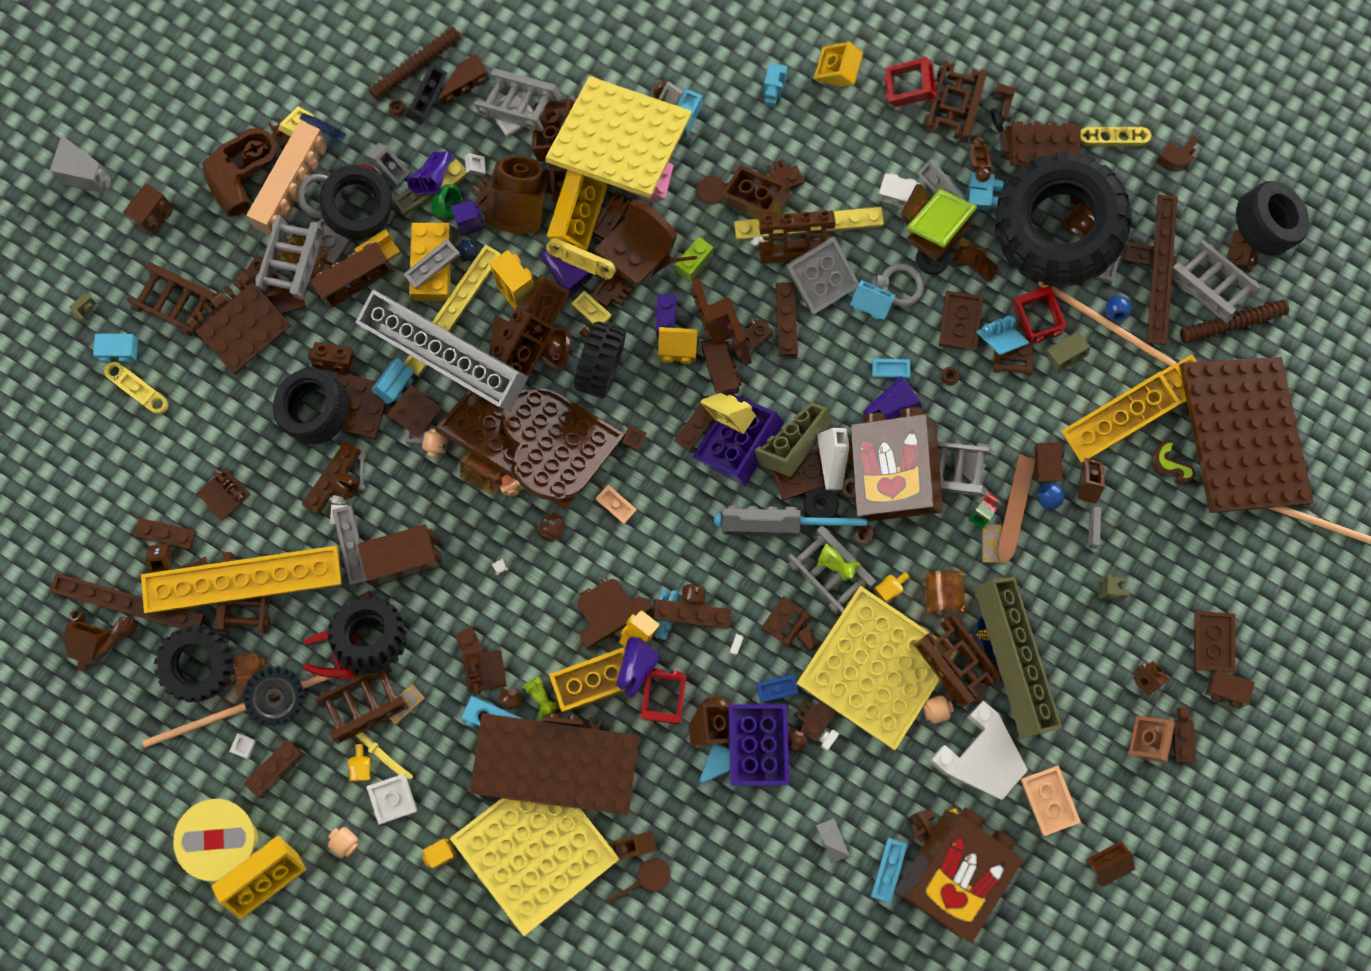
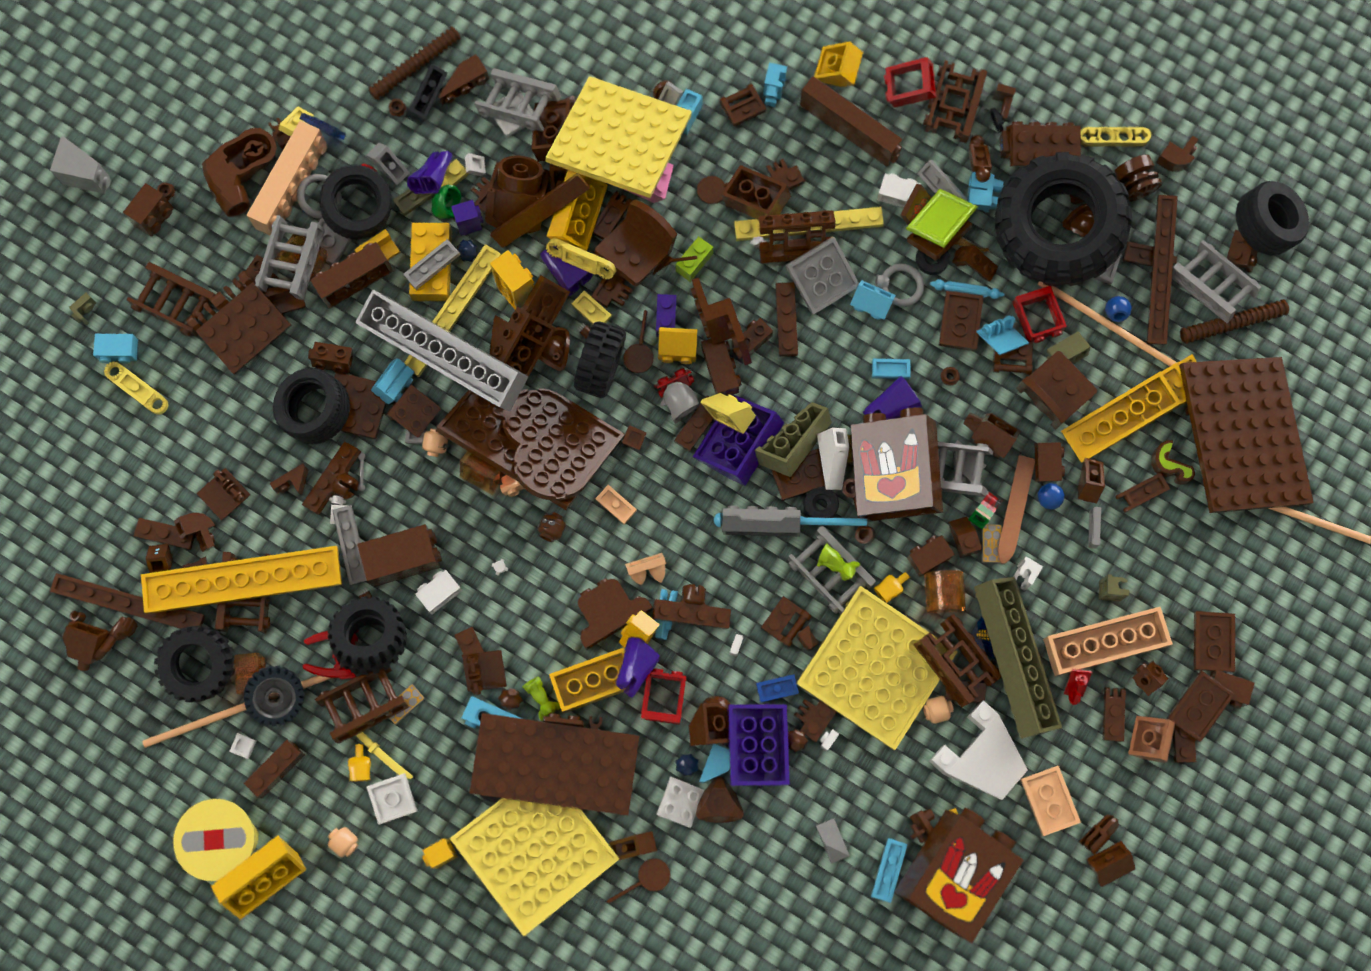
none -> reddish brown plate [157,183,175,200]
none -> reddish brown brick [174,513,215,552]
none -> reddish brown slope [270,463,309,496]
none -> white brick [415,570,462,615]
none -> reddish brown tile [490,173,590,248]
none -> reddish brown piece [624,310,654,373]
none -> light nougat tile [625,553,666,585]
none -> red hinge [654,368,695,398]
none -> white hinge [656,777,704,828]
none -> light grey piece [661,382,699,424]
none -> dark blue piece [675,754,699,776]
none -> reddish brown hat [696,777,744,823]
none -> reddish brown plate [719,83,766,127]
none -> reddish brown brick [800,76,903,168]
none -> reddish brown brick [907,535,955,577]
none -> medium azure wheel [930,279,1005,299]
none -> reddish brown slope [948,516,982,558]
none -> reddish brown hinge [963,413,1021,458]
none -> white hinge [1013,557,1043,591]
none -> reddish brown piece [1016,351,1097,430]
none -> light nougat brick [1043,607,1172,677]
none -> red hinge [1063,669,1092,705]
none -> reddish brown arm [1079,814,1119,855]
none -> reddish brown hinge [1103,687,1126,742]
none -> reddish brown wheel [1114,154,1163,202]
none -> reddish brown hinge [1115,472,1170,513]
none -> reddish brown tile [1166,671,1235,742]

